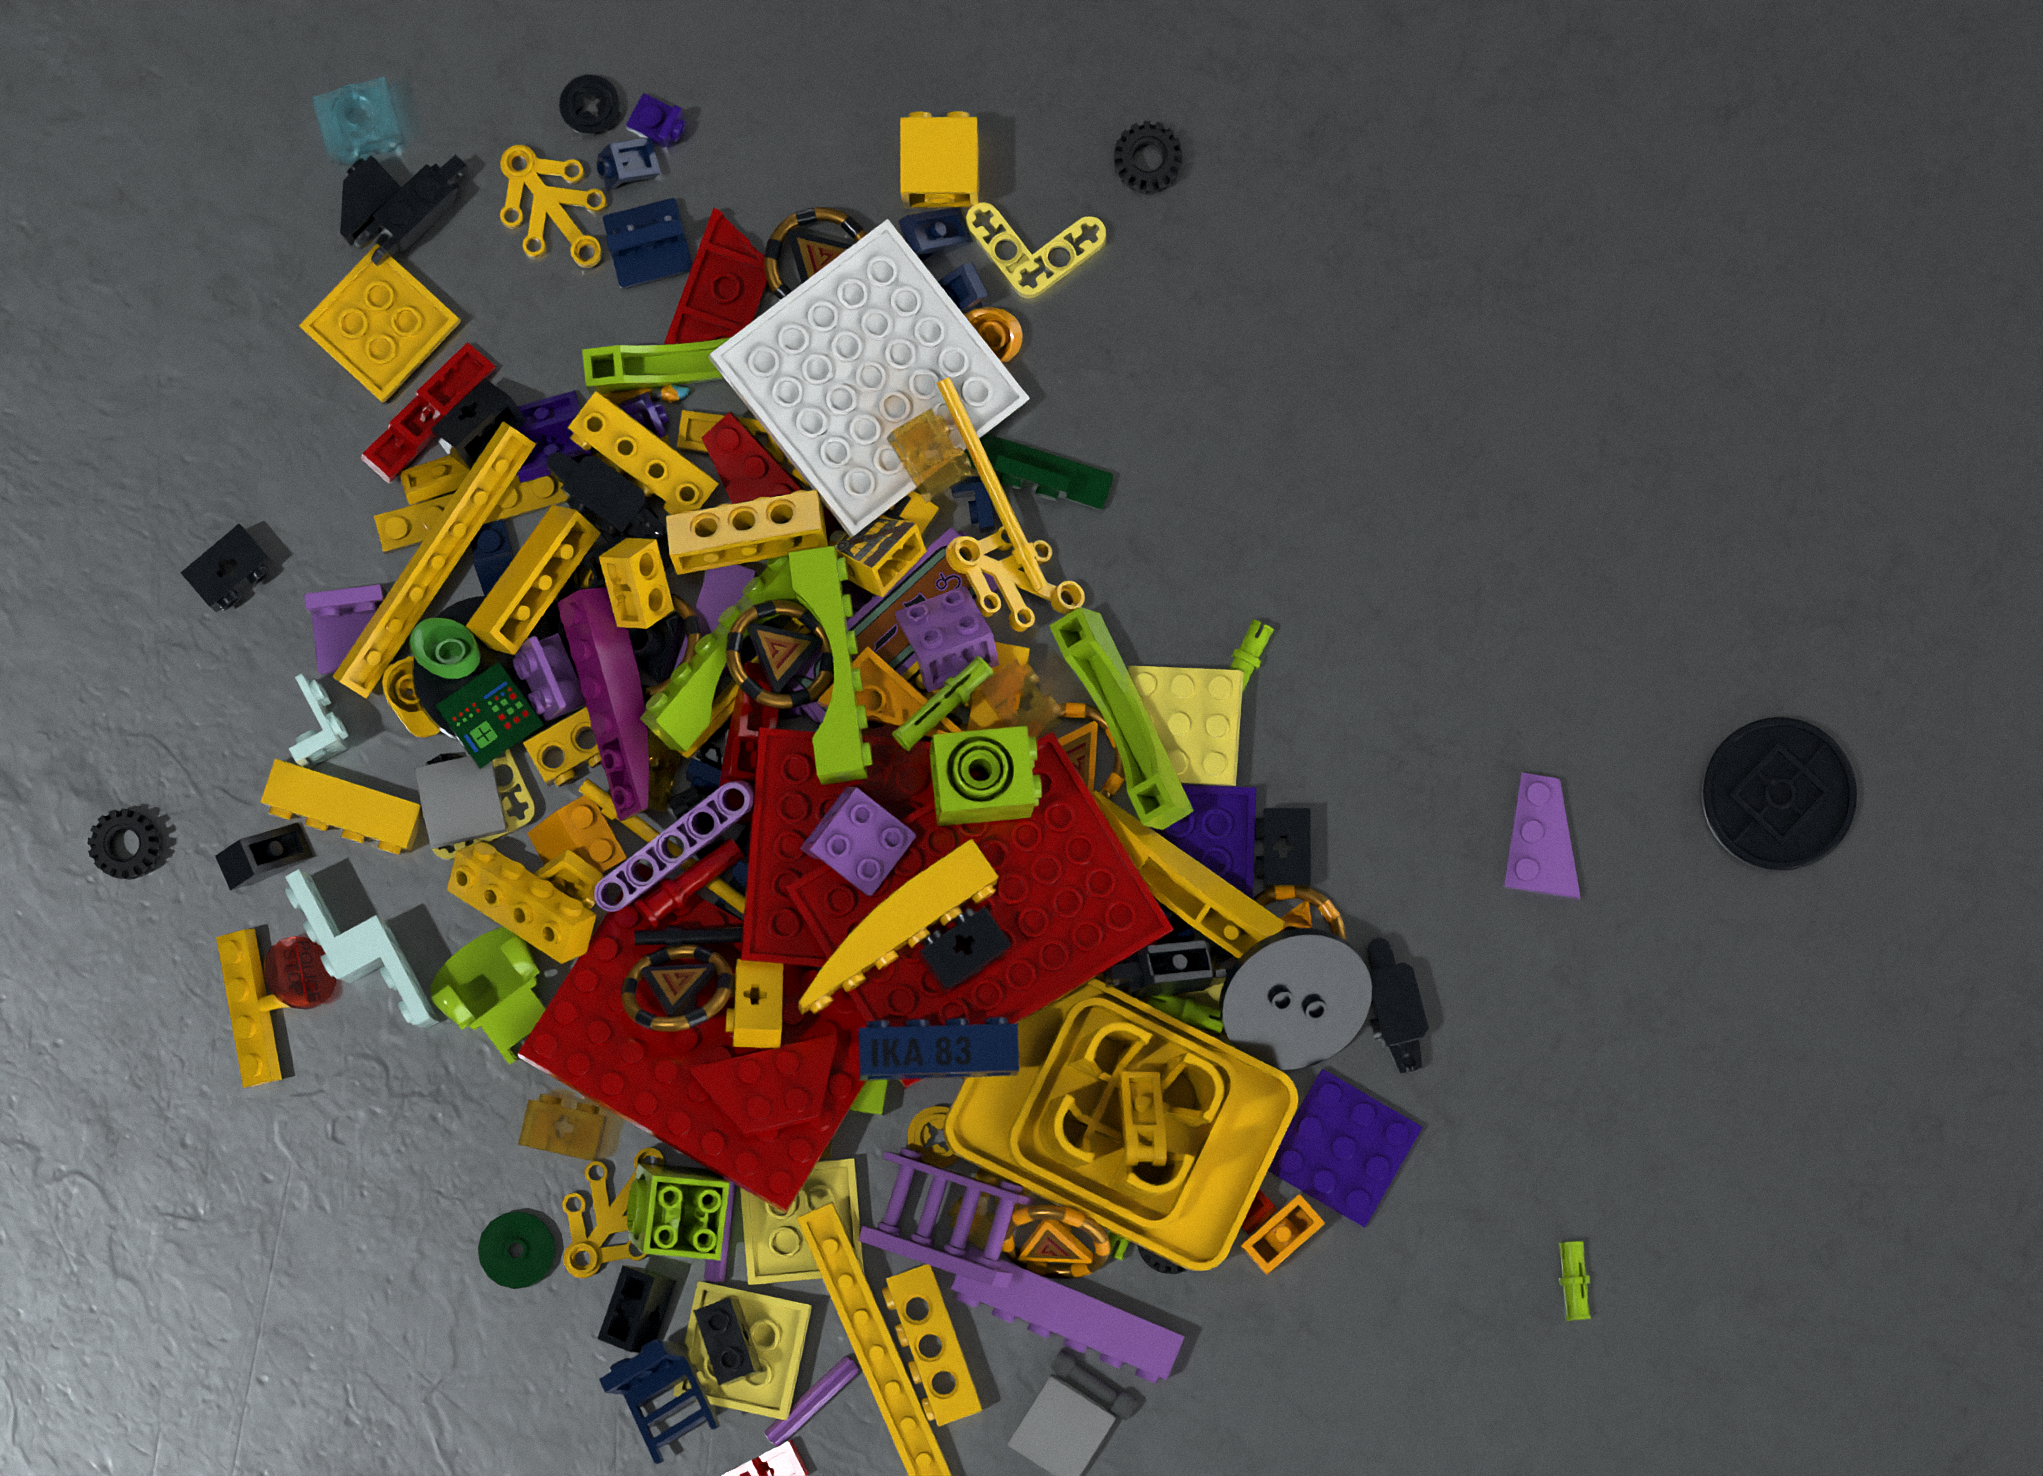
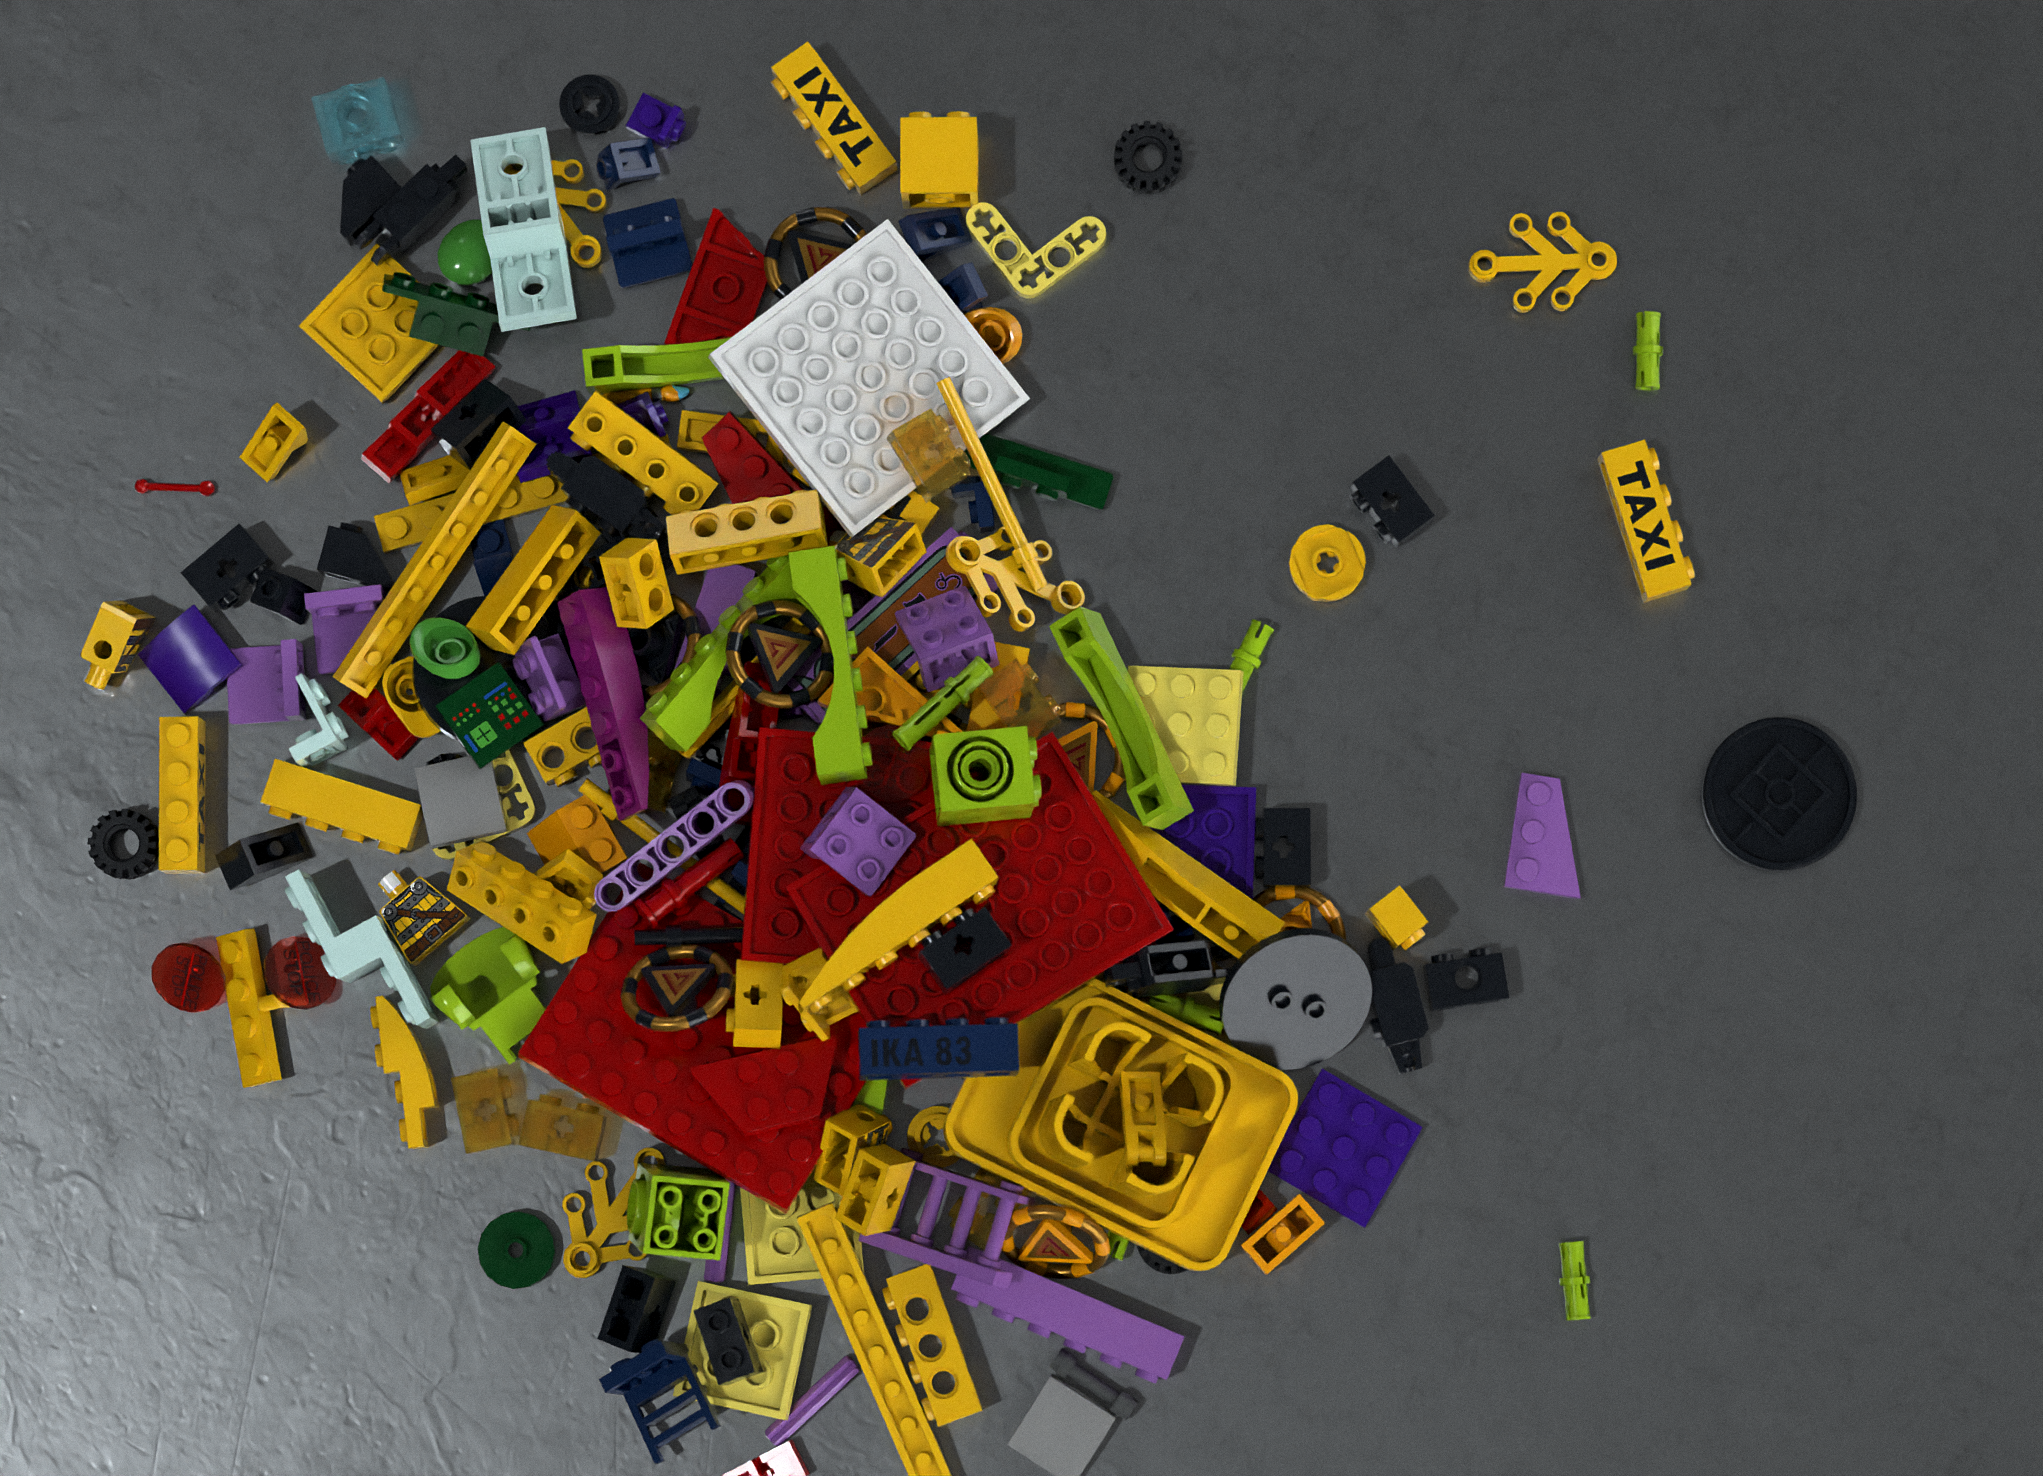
none -> yellow torso [80,600,156,690]
none -> red hinge [134,479,215,497]
none -> dark purple slope [138,604,243,714]
none -> clear red piece [152,942,226,1013]
none -> yellow brick [159,716,206,874]
none -> medium lavender bracket [227,639,307,725]
none -> yellow slope [239,403,308,482]
none -> black bracket [250,568,317,625]
none -> black slope [317,522,395,592]
none -> red slope [338,687,419,761]
none -> yellow slope [370,996,439,1149]
none -> torso [378,870,471,966]
none -> dark green bracket [382,272,531,357]
none -> bright green hat [438,219,493,286]
none -> clear yellow brick [451,1068,520,1155]
none -> light aqua bracket [470,127,577,332]
none -> yellow brick [770,41,898,195]
none -> yellow bracket [779,947,857,1042]
none -> yellow torso [813,1104,893,1196]
none -> yellow brick [835,1144,915,1236]
none -> yellow plate [1289,524,1366,602]
none -> black brick [1350,455,1435,548]
none -> yellow brick [1365,885,1428,951]
none -> black brick [1423,947,1509,1012]
none -> yellow plant [1468,212,1617,313]
none -> yellow brick [1597,439,1695,603]
none -> lime pin [1633,311,1663,391]

